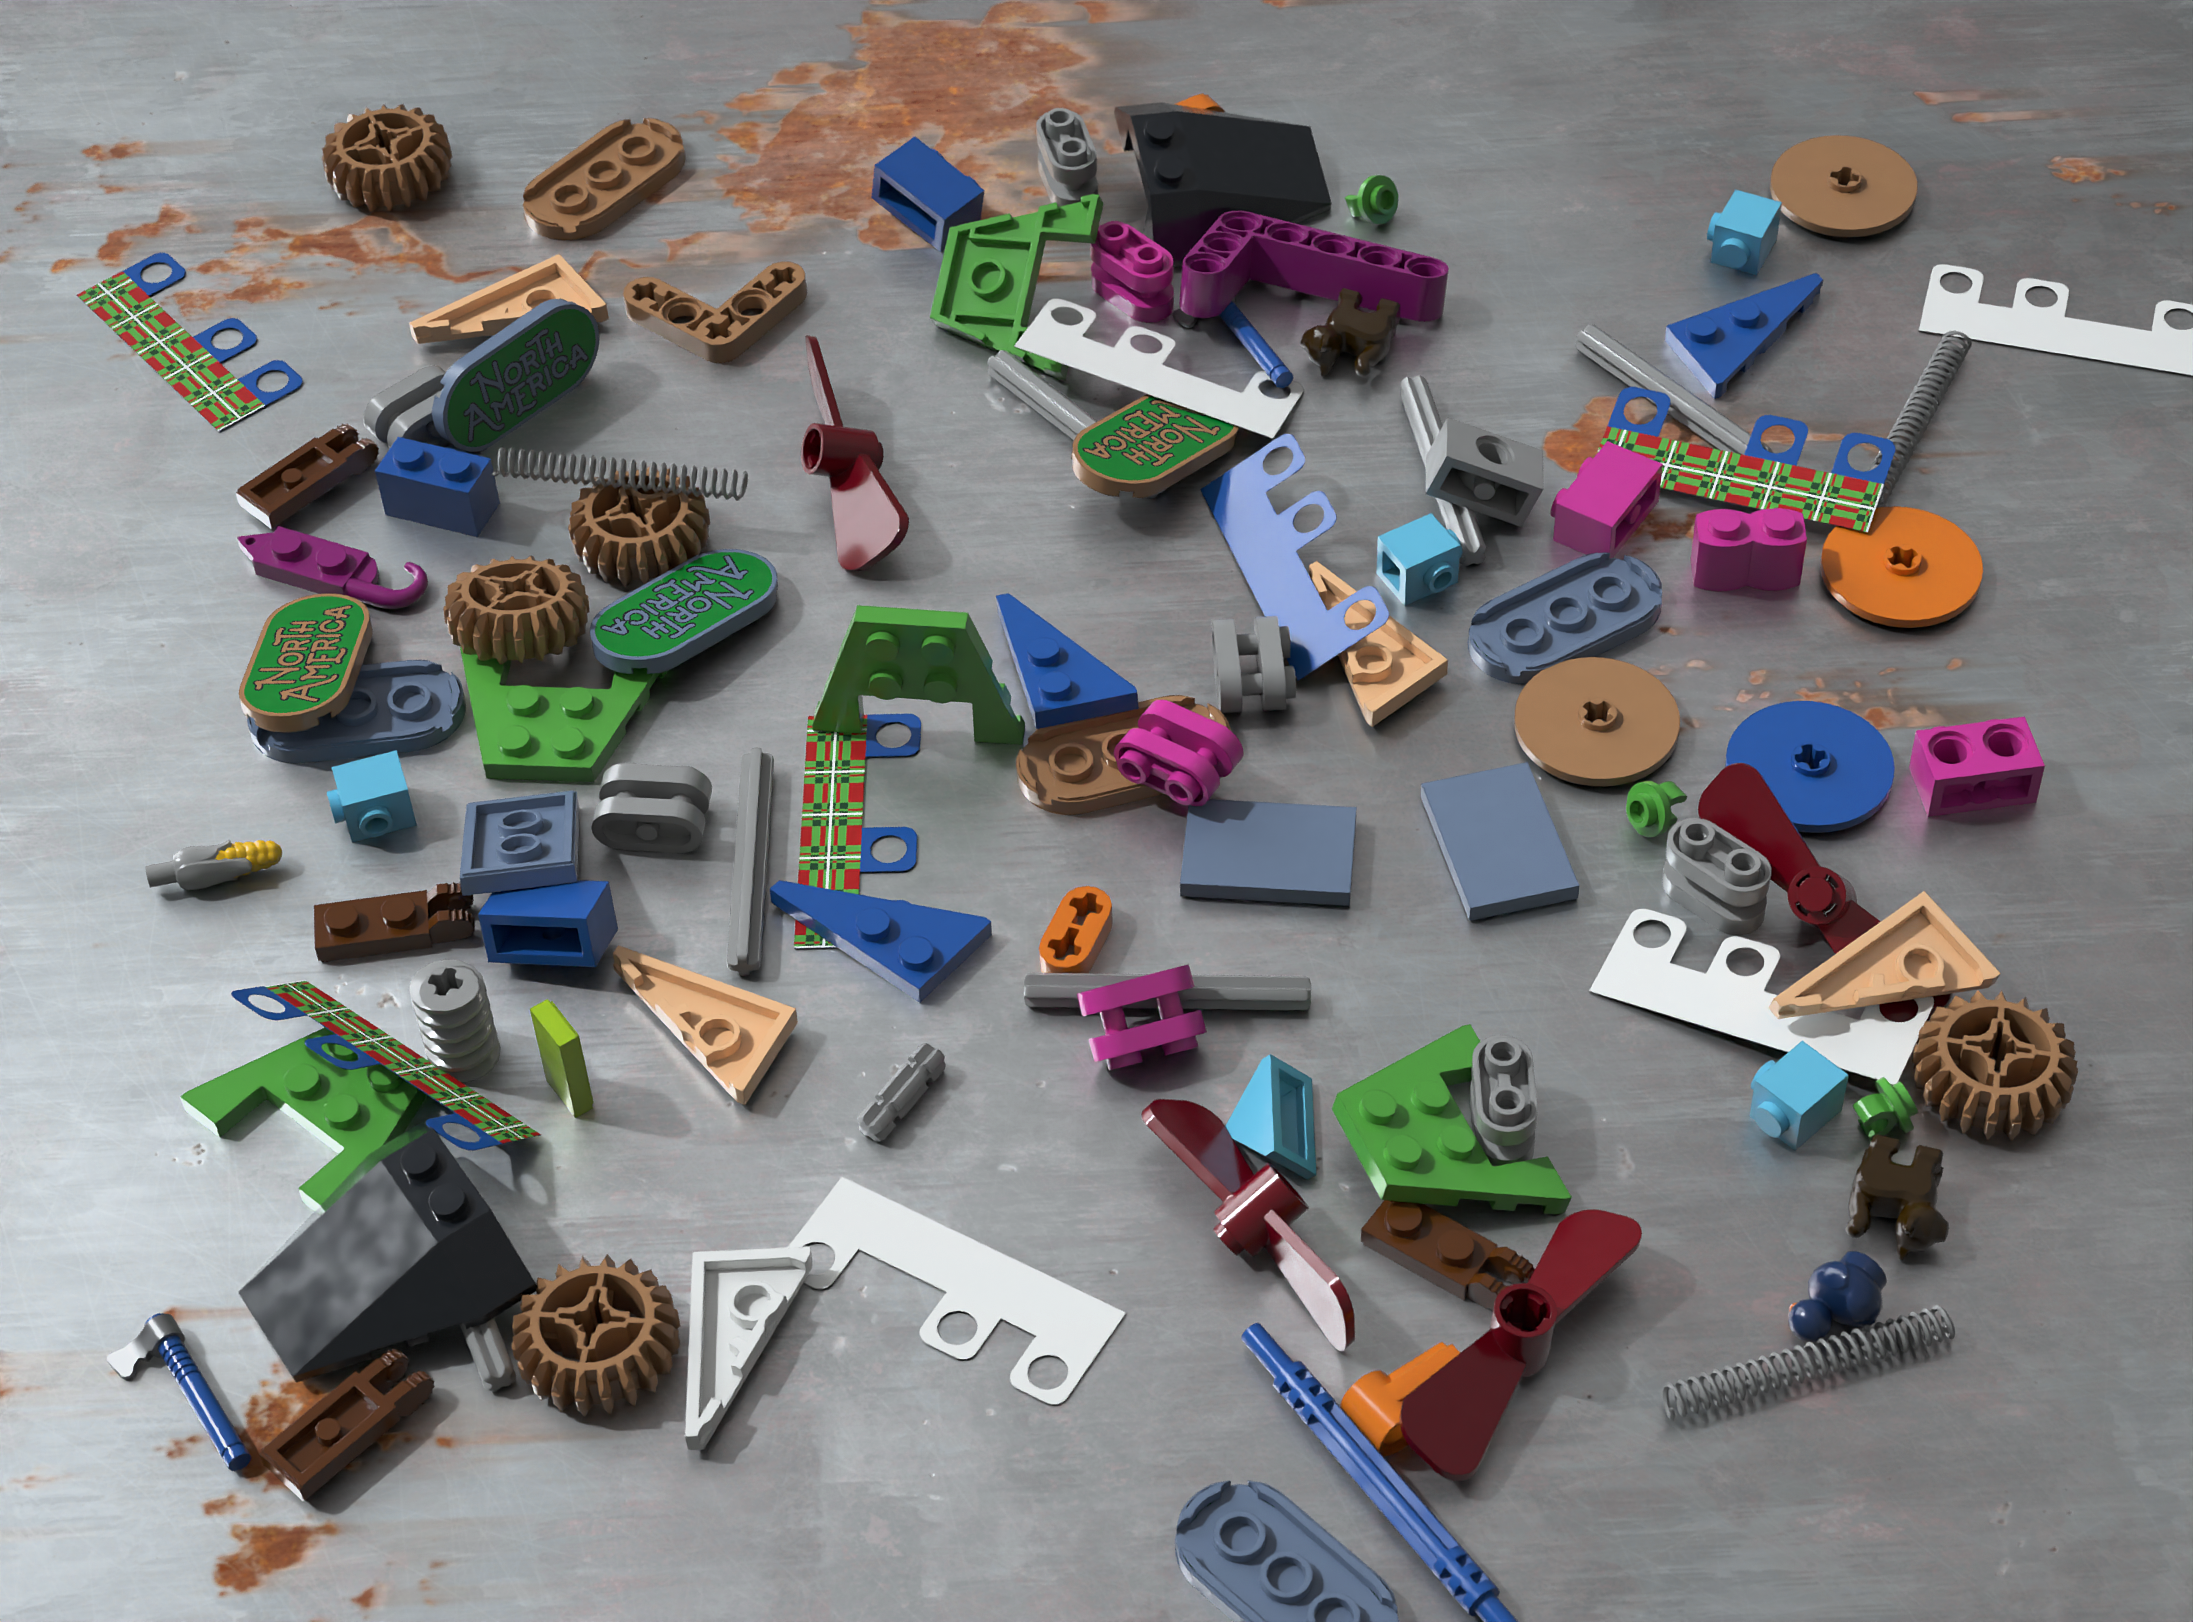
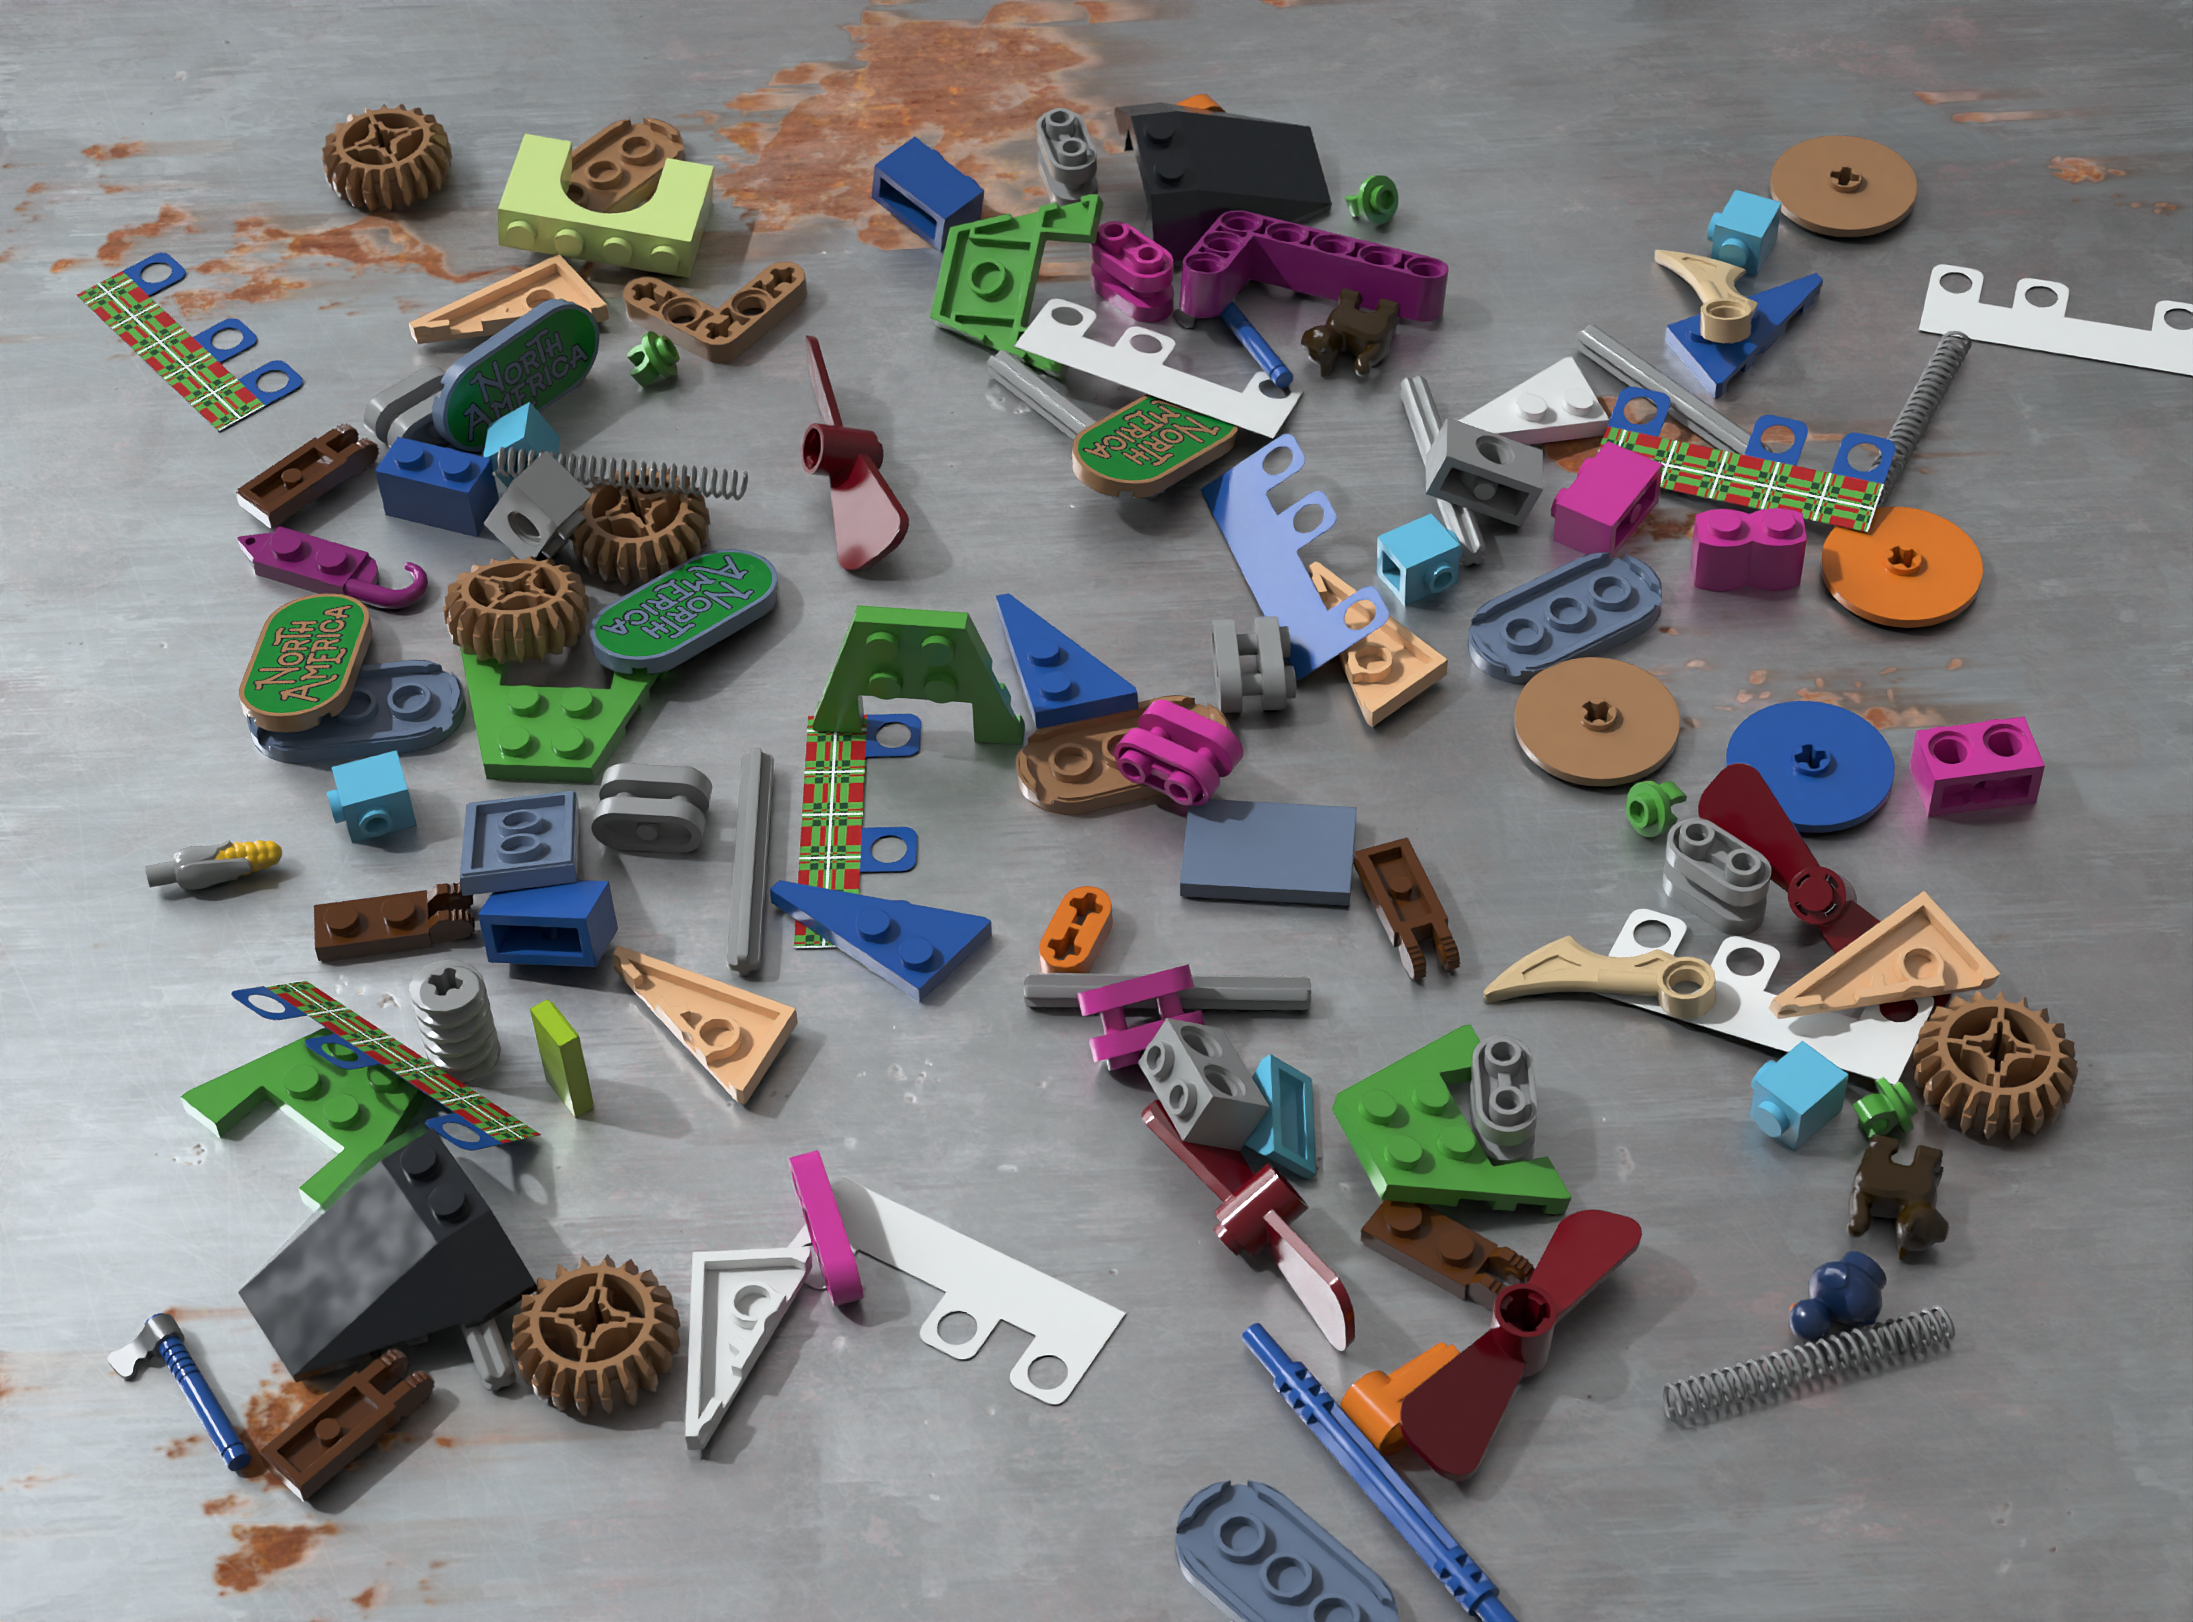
light grey axle [858,1043,946,1142] -> none
sand blue tile [1421,762,1579,921] -> none
none -> medium azure brick [483,402,561,488]
none -> light grey brick [483,450,592,560]
none -> yellowish green arch [498,134,714,278]
none -> bright green plate [627,331,680,386]
none -> dark pink beam [788,1150,864,1307]
none -> light grey brick [1138,1018,1269,1151]
none -> reddish brown hinge [1353,837,1461,981]
none -> white wing [1459,357,1609,445]
none -> tan piece [1483,935,1716,1019]
none -> tan piece [1655,250,1758,343]

